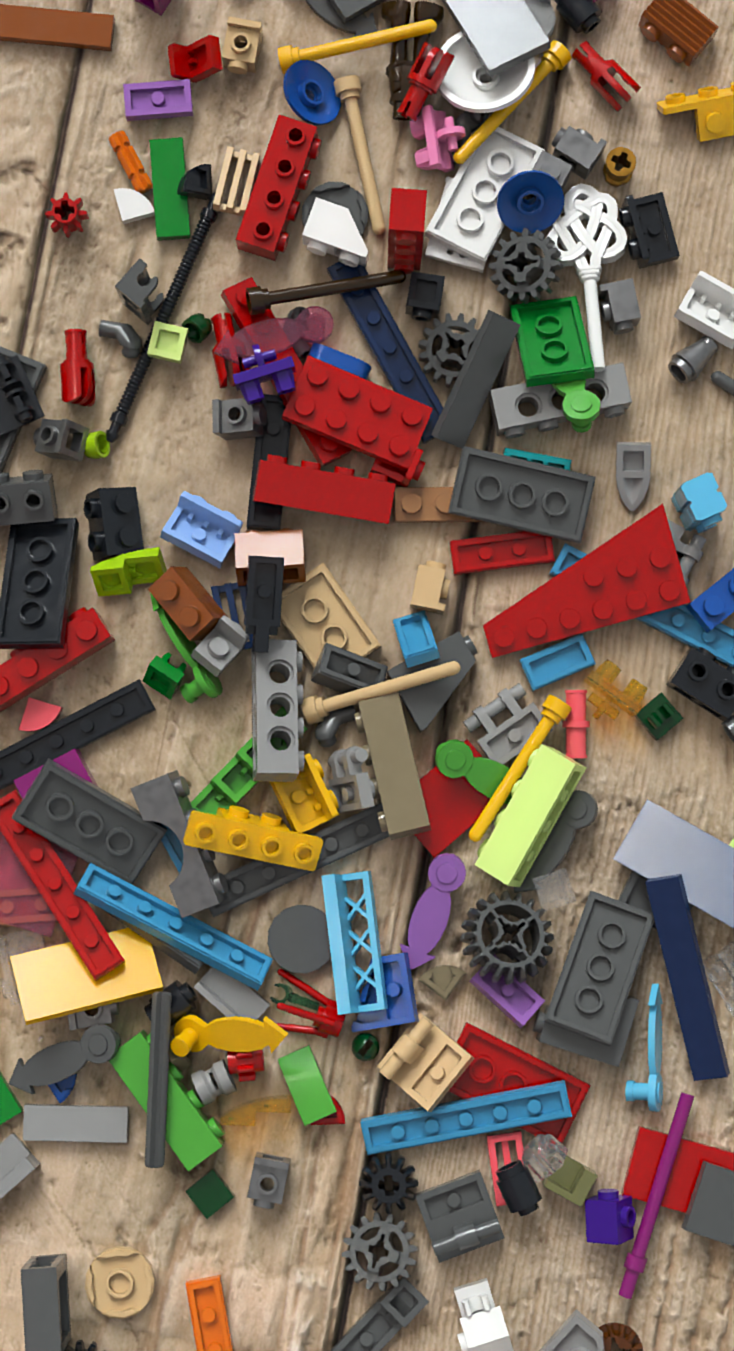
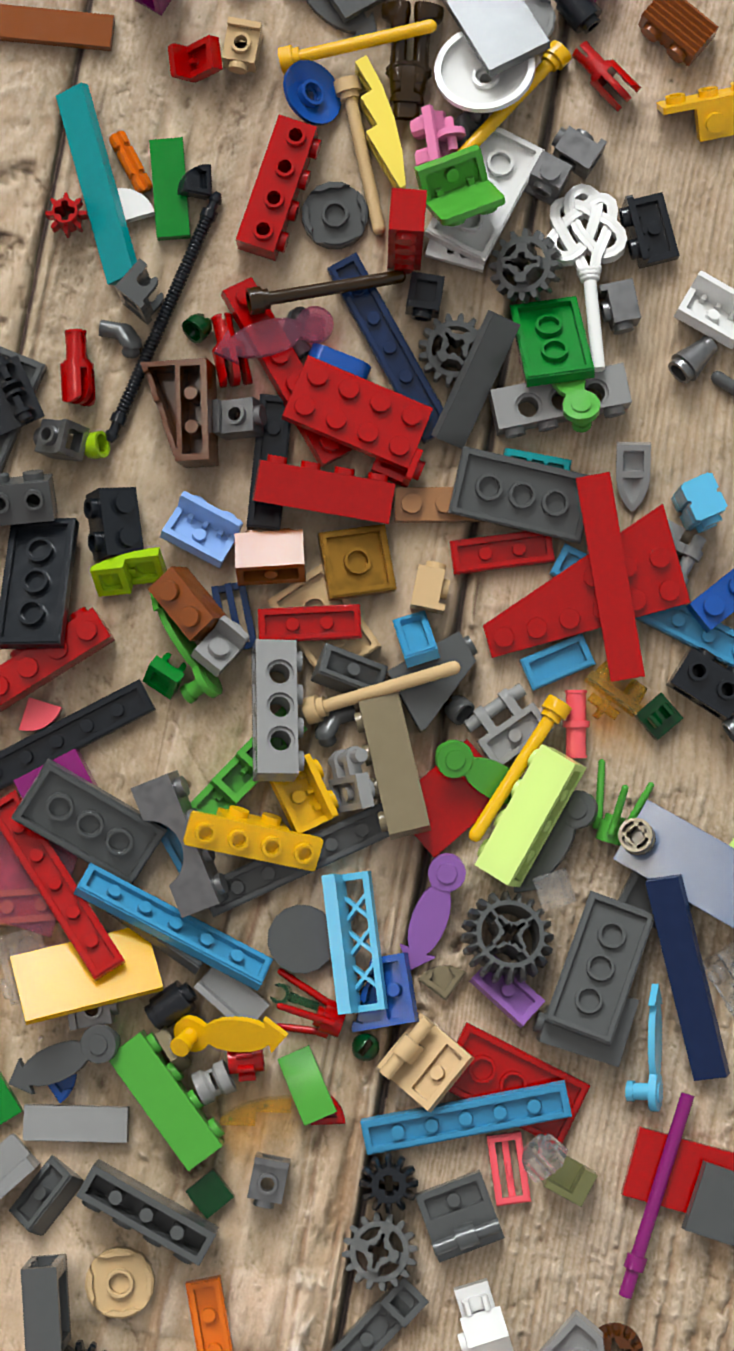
medium lavender plate [123,79,193,121] -> none
dark grey axle [145,991,172,1168] -> none
yellowish green tile [147,321,189,364] -> none
tan tile [213,146,260,216] -> none
dark purple hips [232,344,296,405] -> none
black hinge [244,555,284,653] -> none
white slope [302,197,368,267] -> none
red arm [396,42,455,122] -> none
black brick [495,1160,542,1216] -> none
blue dish [497,170,564,233] -> none
dark purple brick [585,1189,636,1245] -> none
pearl gold bush [603,147,636,187] -> none
none -> dark grey slope [9,1155,84,1236]
none -> teal tile [56,82,137,286]
none -> dark grey brick [76,1159,219,1266]
none -> reddish brown wedge [140,358,219,468]
none -> red tile [258,604,362,642]
none -> pearl gold tile [317,524,397,601]
none -> light yellow slope [355,55,406,189]
none -> bright green bracket [414,144,506,226]
none -> dark grey hinge [444,695,475,725]
none -> red tile [575,472,645,682]
none -> bright green plant [592,759,654,846]
none -> dark tan wheel [618,818,656,856]

